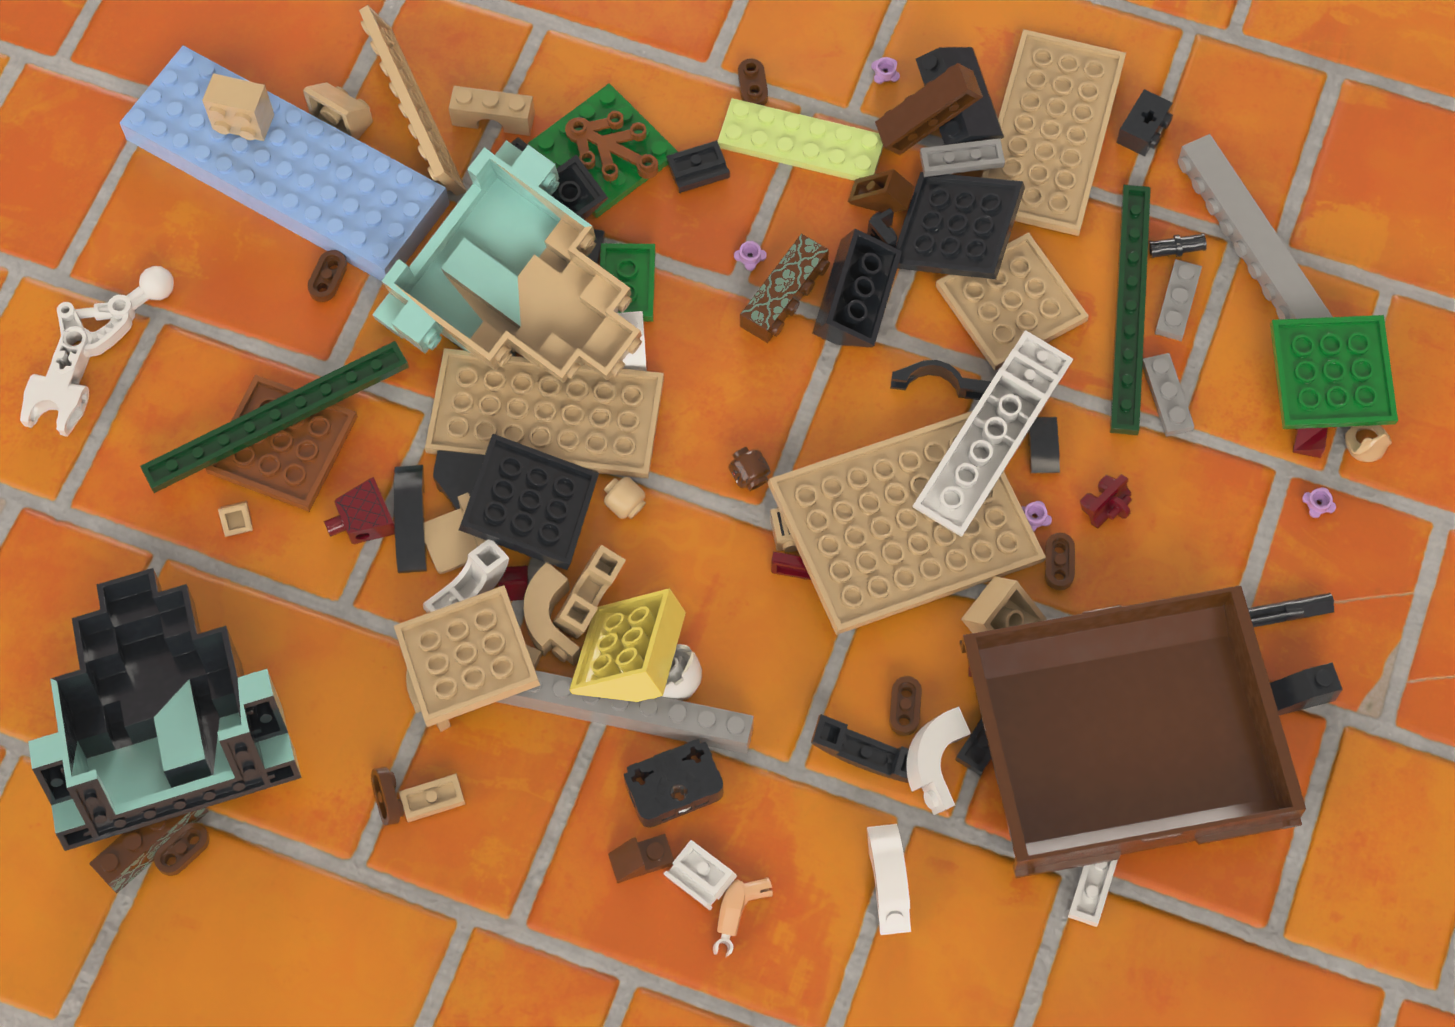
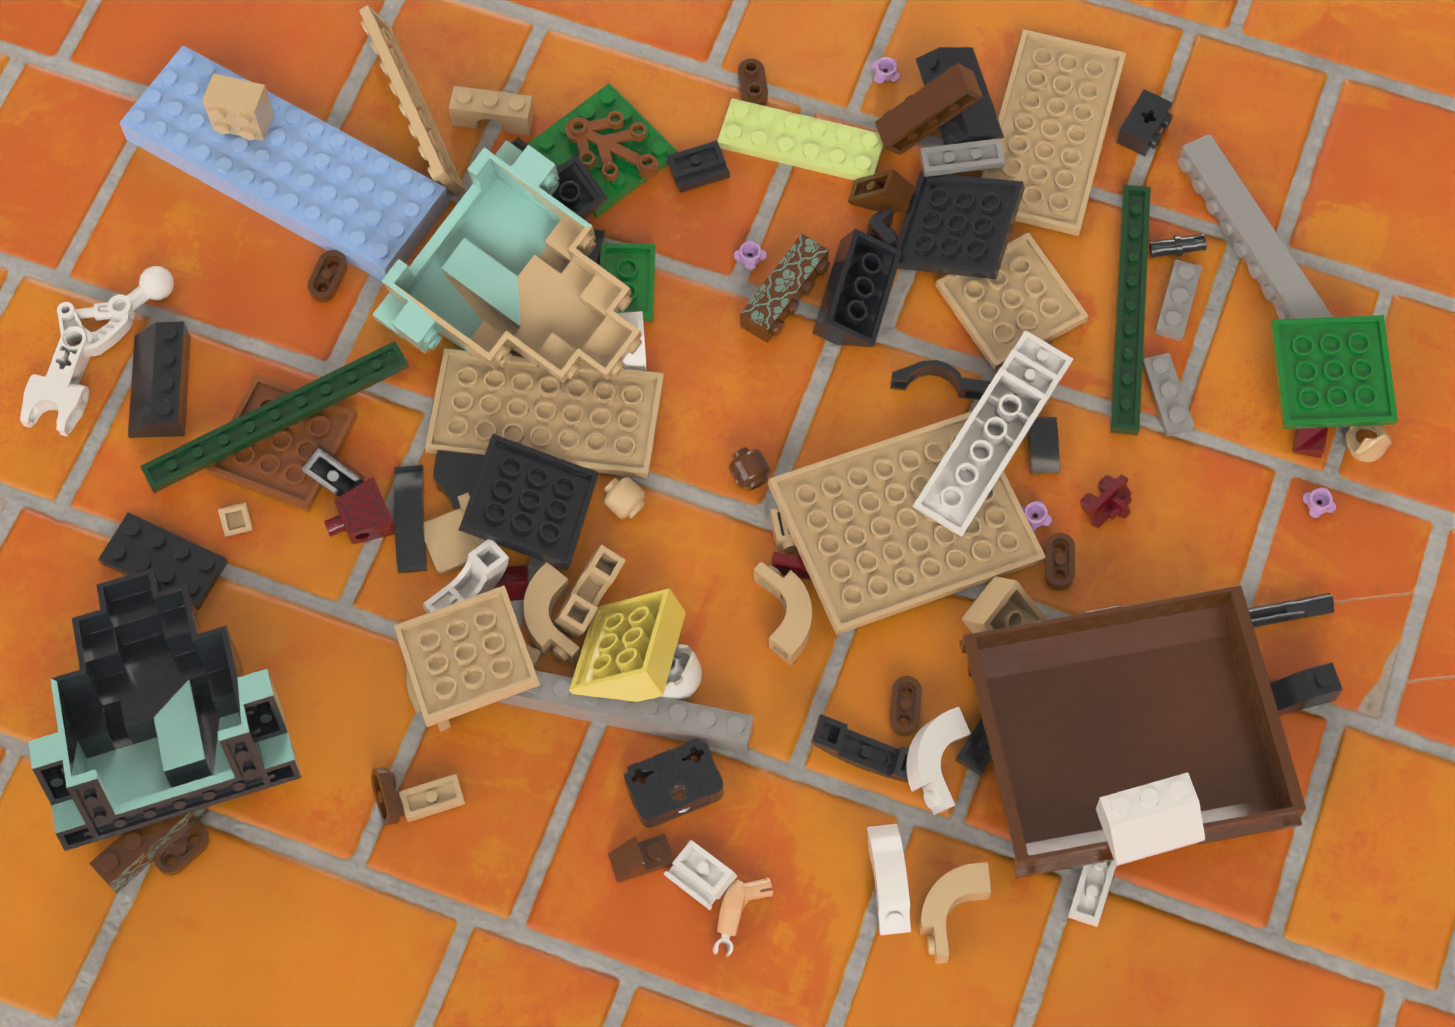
tan slope [303,82,373,140] -> none
none -> black plate [98,512,228,610]
none -> black slope [128,321,191,438]
none -> slope [301,444,365,497]
none -> tan arch [754,562,812,665]
none -> tan arch [919,862,991,964]
none -> white slope [1096,772,1205,866]

